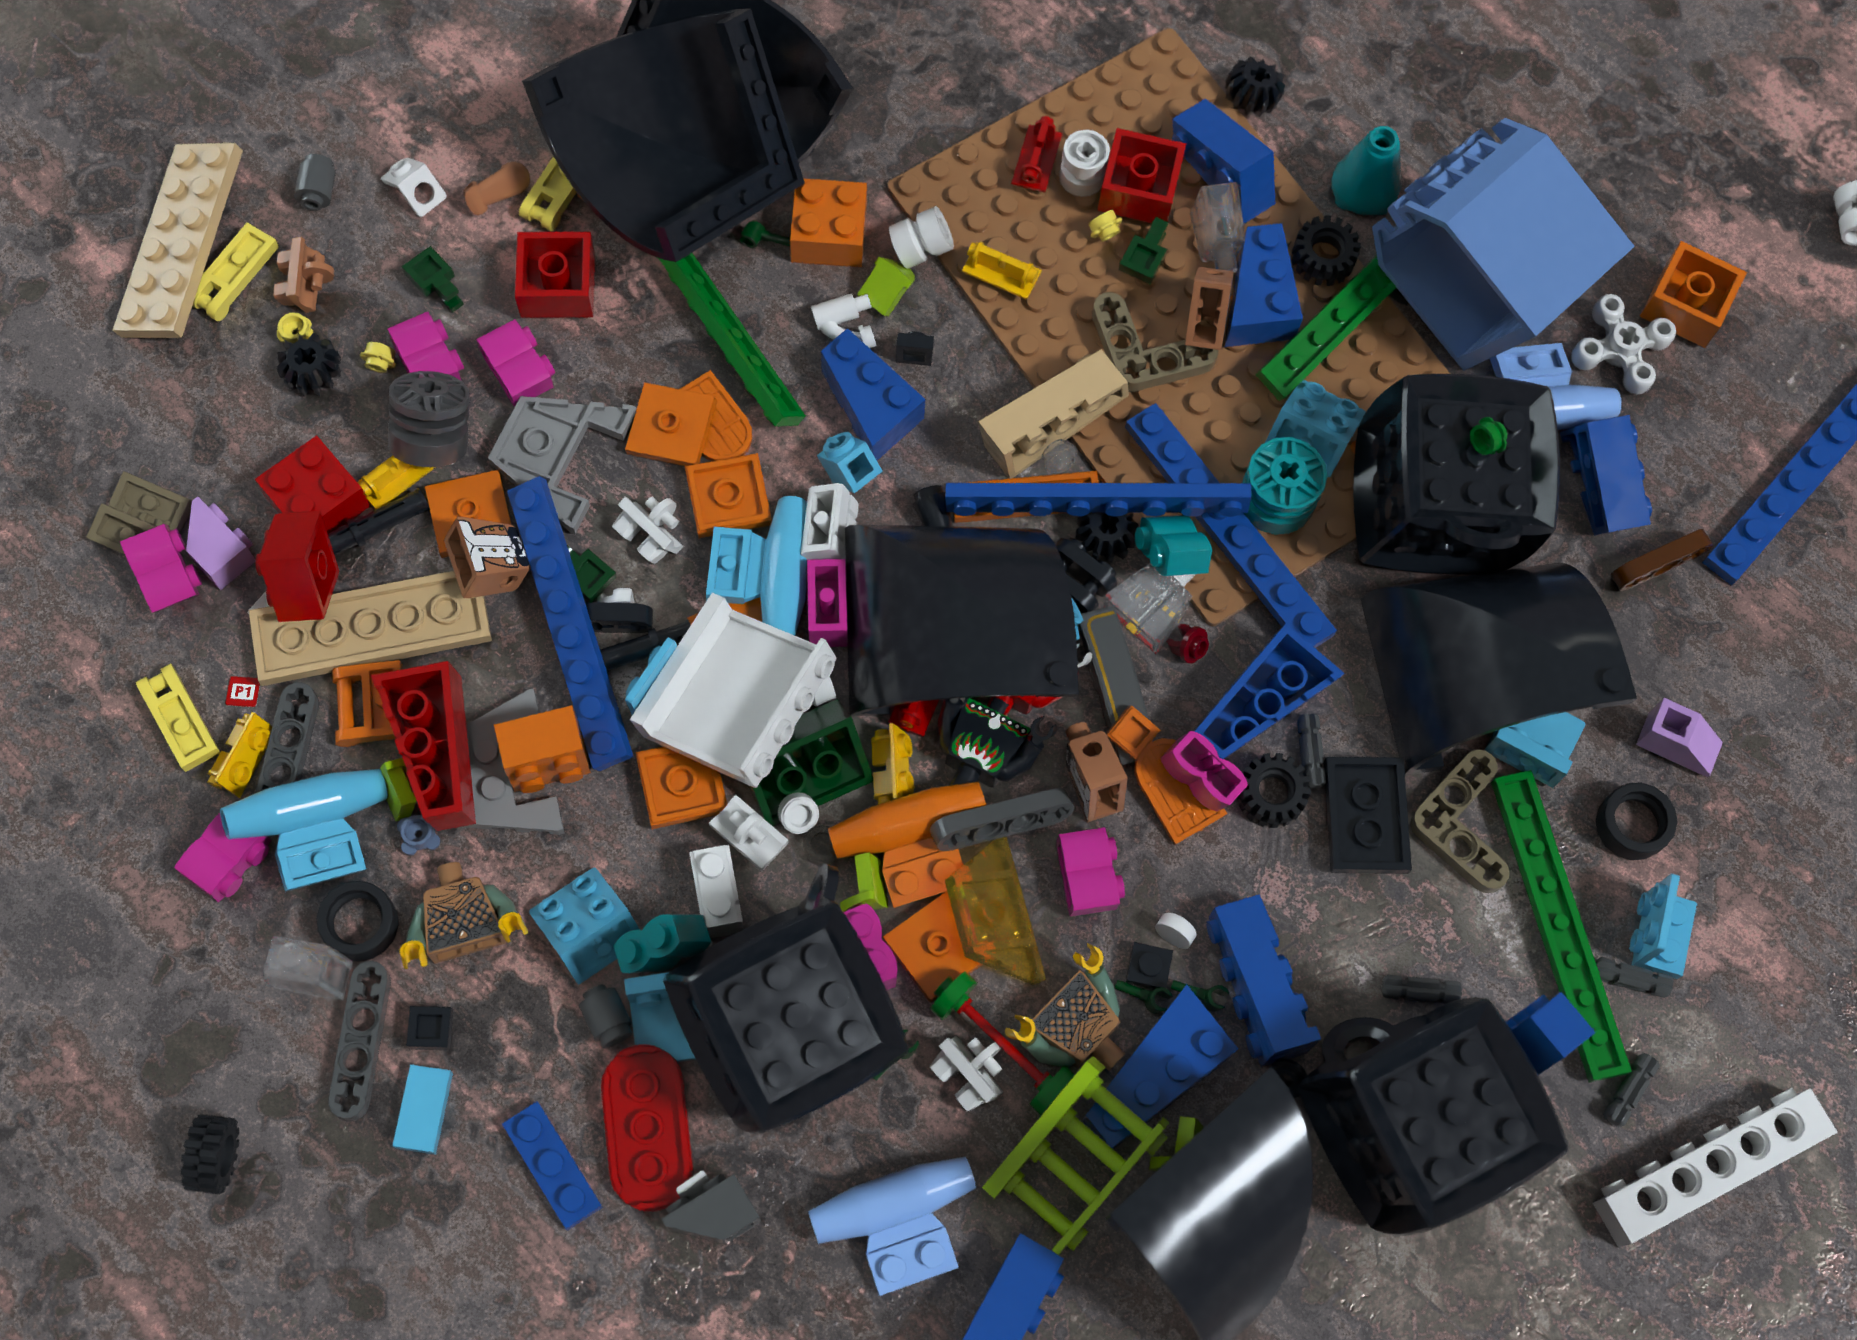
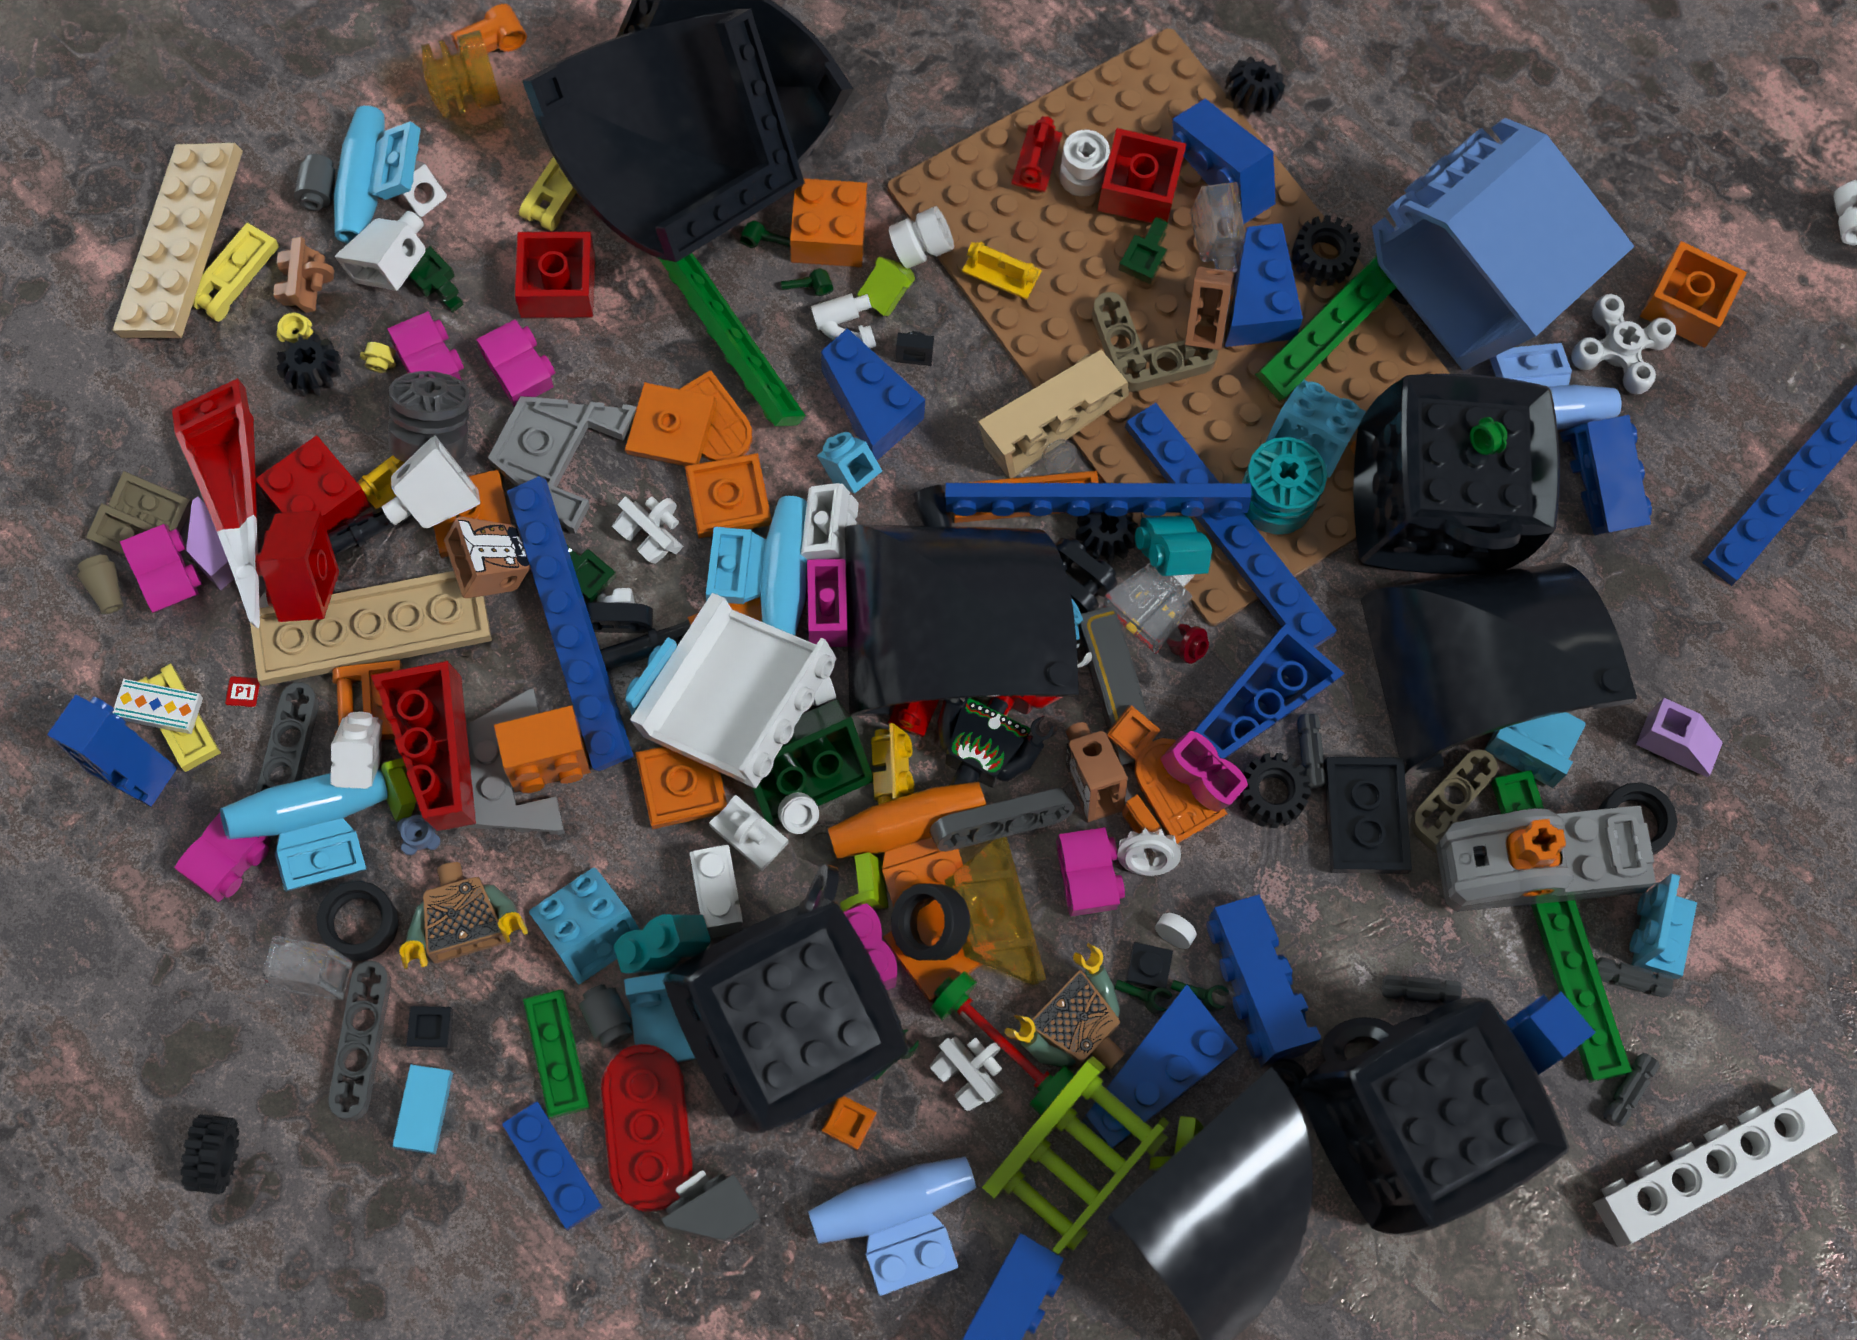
yellow hinge [207,712,272,798] -> none
nougat piece [463,161,530,215] -> none
light yellow plate [1088,210,1122,242] -> none
teal cone [1331,126,1402,216] -> none
reddish brown beam [1611,529,1713,592] -> none
none -> blue wedge [47,694,178,807]
none -> dark tan cone [77,555,124,614]
none -> white tile [113,679,203,734]
none -> red plate [172,378,260,628]
none -> white brick [331,712,382,789]
none -> medium azure plate [334,106,421,244]
none -> white torso [335,211,425,291]
none -> white torso [382,435,480,528]
none -> clear yellow wheel [421,30,501,119]
none -> orange piece [451,4,527,63]
none -> green tile [523,989,590,1119]
none -> dark green hand [781,268,834,296]
none -> orange tile [822,1096,877,1151]
none -> black tyre [891,883,970,961]
none -> white gear [1117,828,1181,876]
none -> orange tile [1122,794,1160,834]
none -> light grey piece [1436,805,1656,912]

